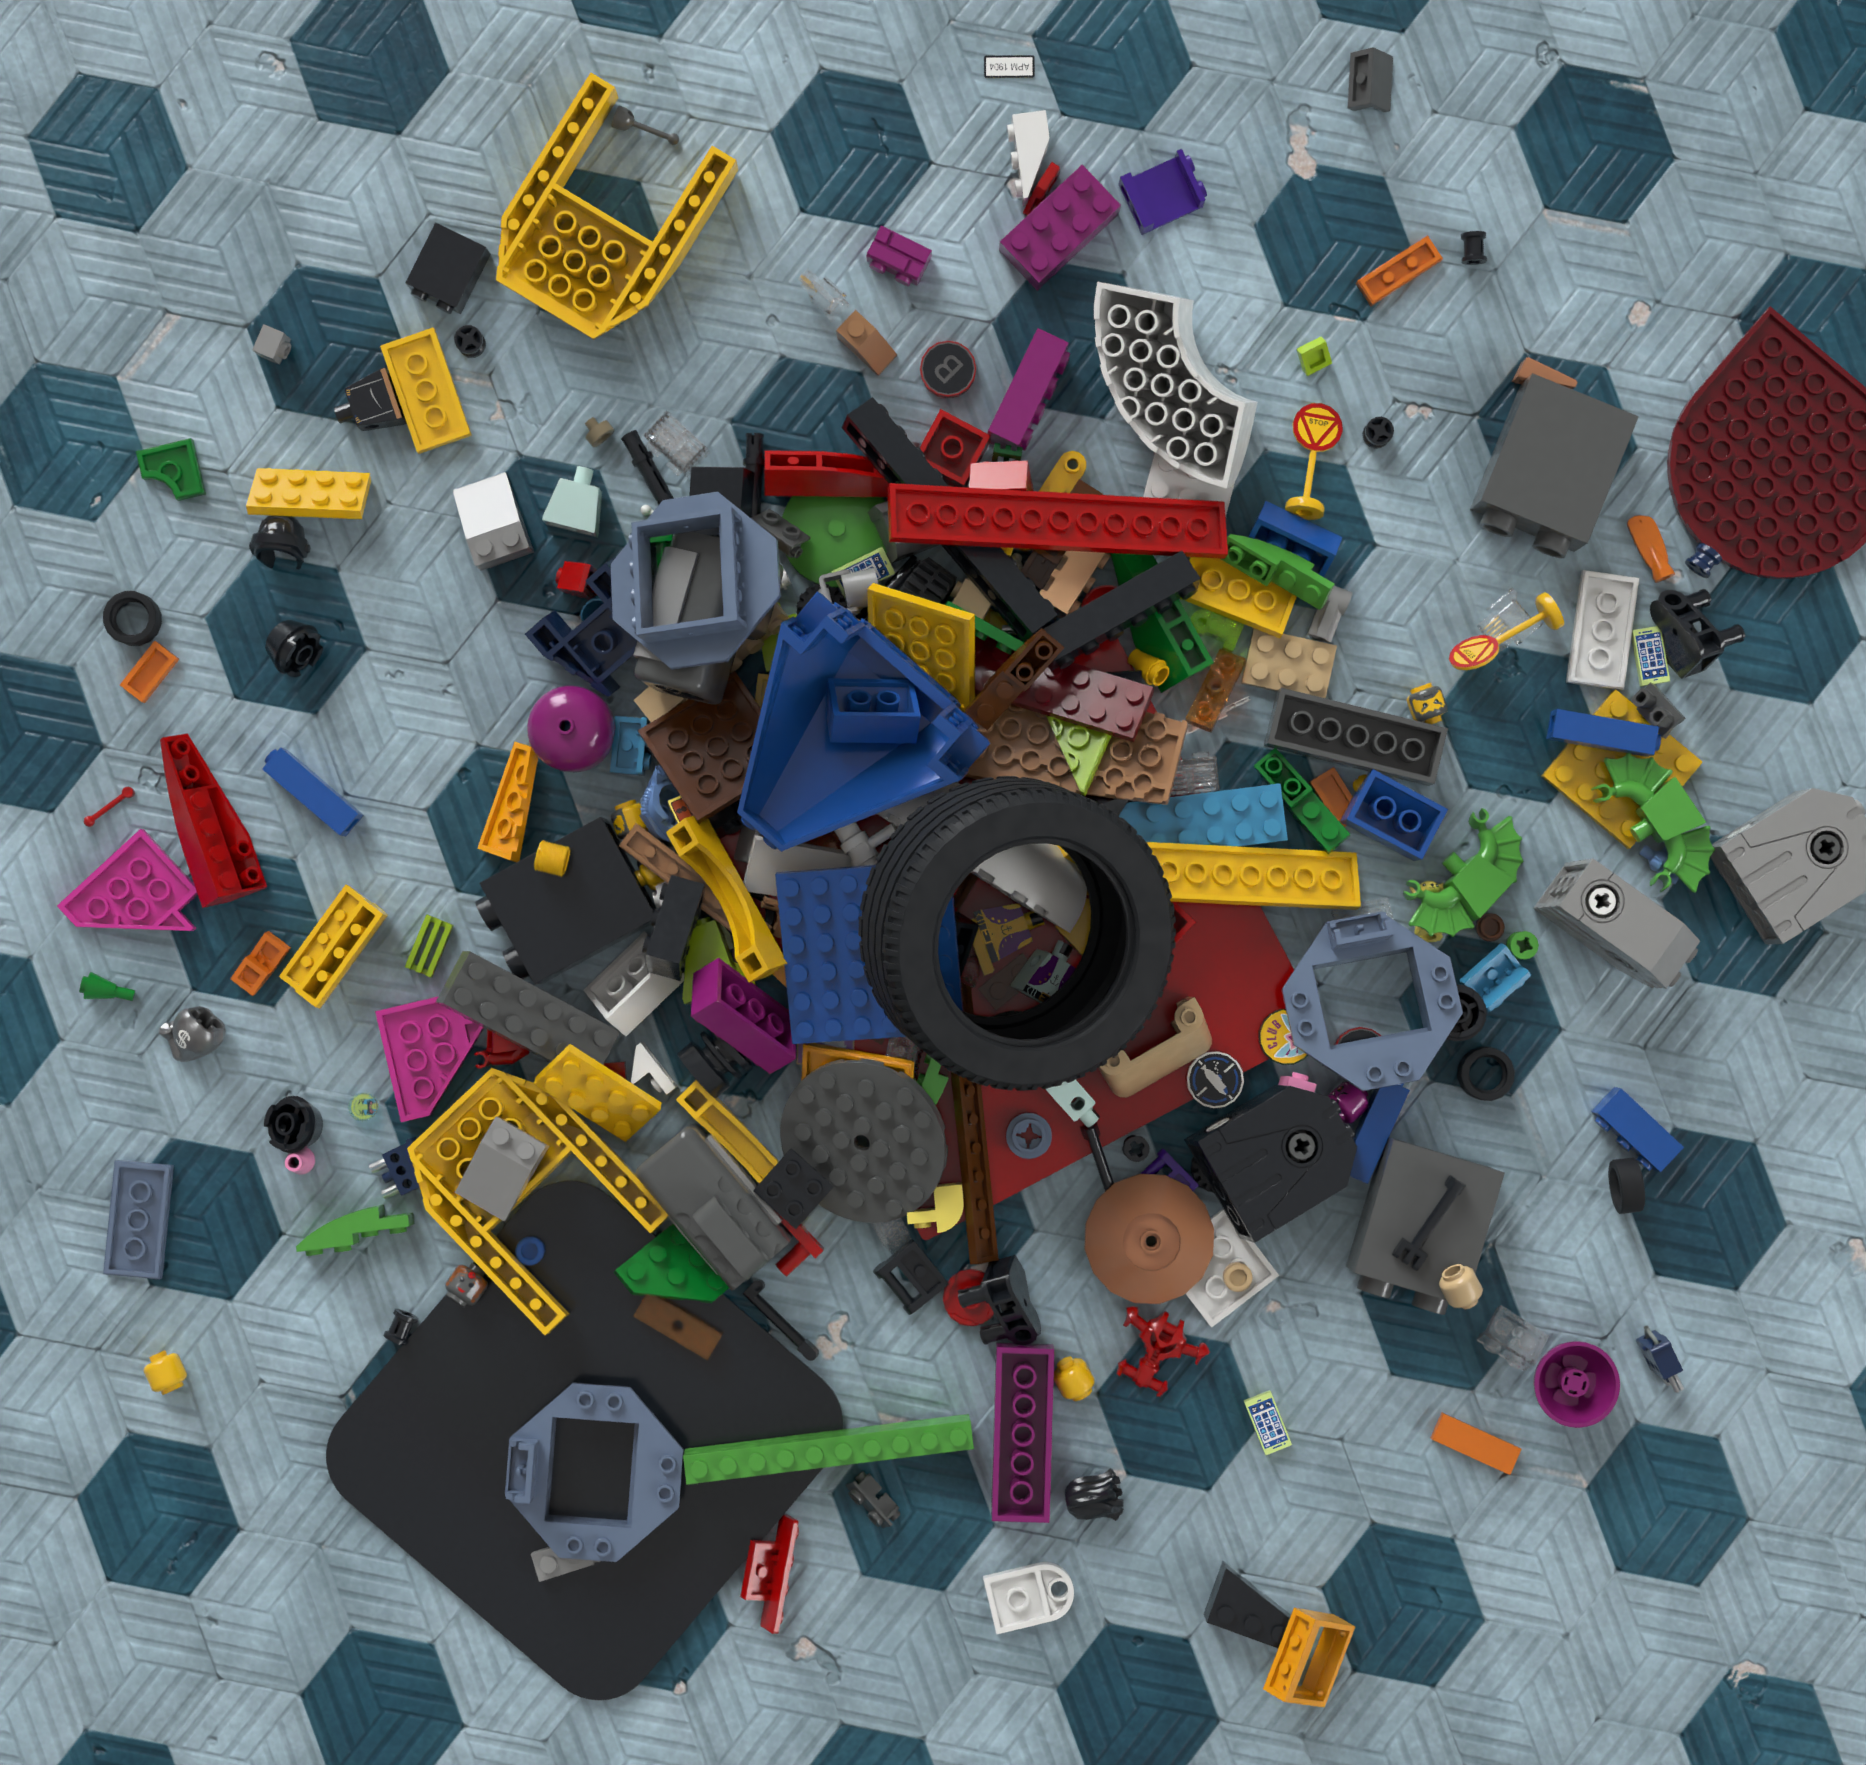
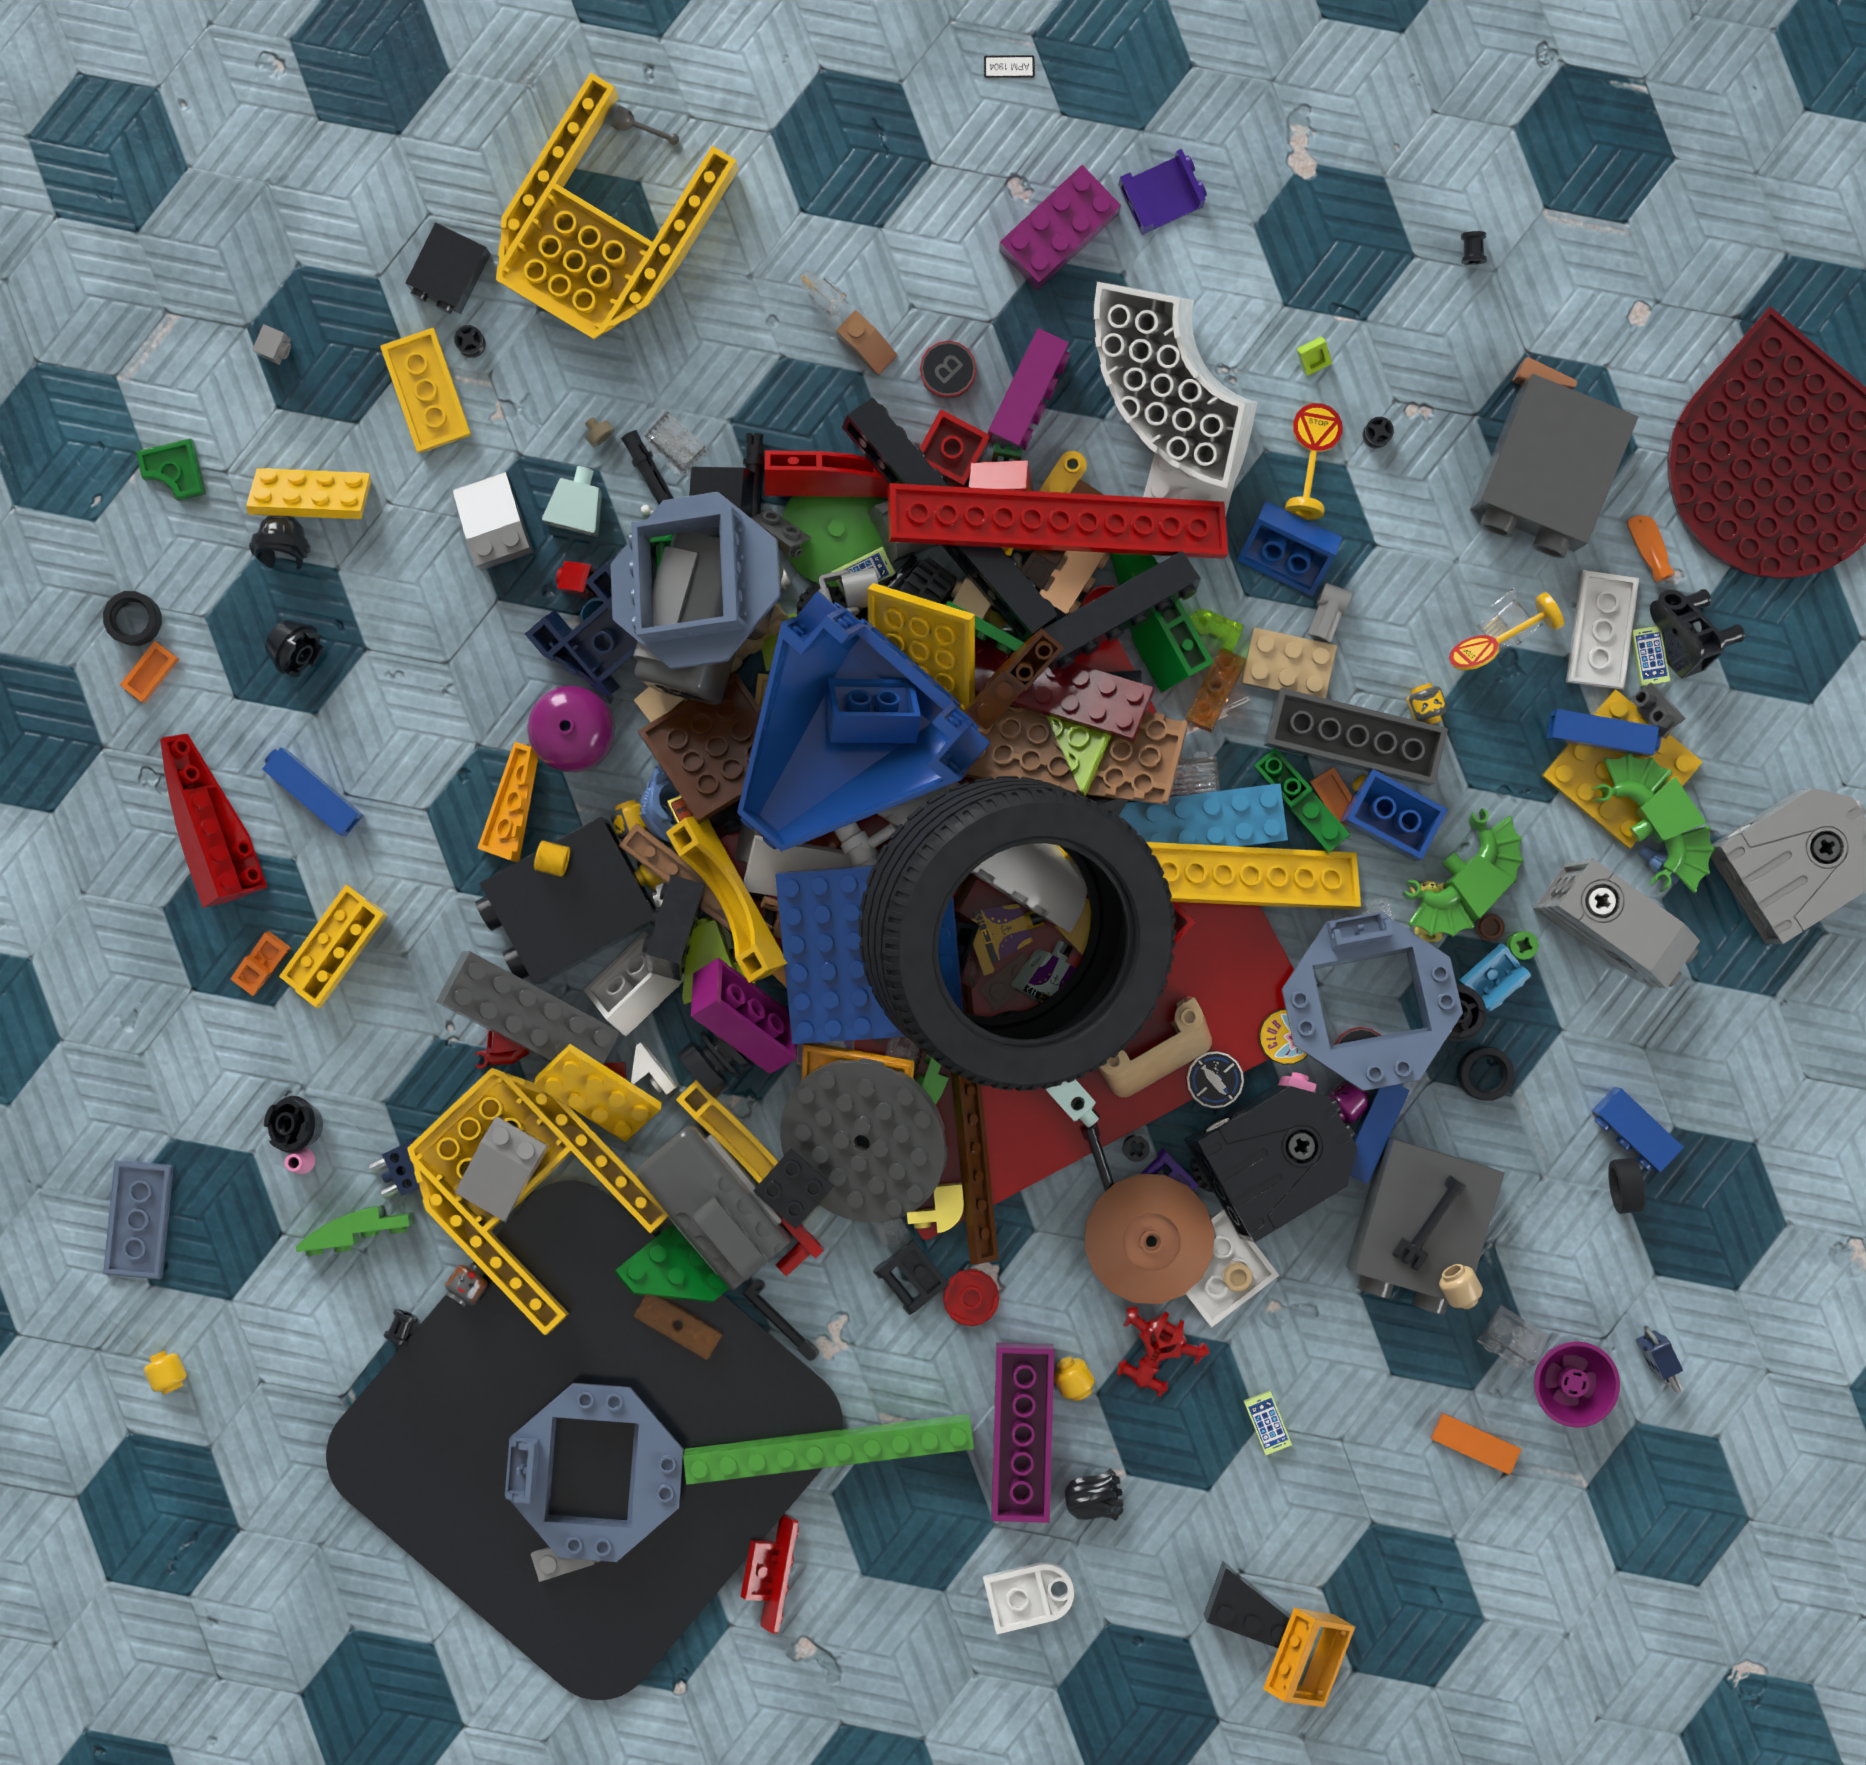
dark pink wing [57,829,198,931] -> none
green cone [79,972,135,1001] -> none
red hinge [83,787,135,827] -> none
flat silver piece [159,1006,226,1062] -> none
black torso [334,367,407,431] -> none
clear light blue tile [348,1092,379,1121] -> none
dark pink wing [375,996,484,1122] -> none
lime tile [405,914,454,978] -> none
blue tile [515,1236,545,1266] -> none
dark azure bracket [610,716,652,776] -> none
dark grey hinge [845,1471,901,1528] -> none
magenta brick [866,226,932,286] -> none
black piece [958,1255,1041,1345] -> none
sand blue gear [1006,1113,1052,1159] -> none
white slope [1007,110,1050,206] -> none
red tile [1023,162,1060,216] -> none
yellow cone [1128,649,1169,686] -> none
yellow plate [1180,557,1297,638] -> none
bright green slope [1221,534,1335,610] -> none
dark grey panel [1347,47,1393,112] -> none
orange tile [1356,235,1443,306] -> none
dark blue wheel [1685,543,1722,578] -> none

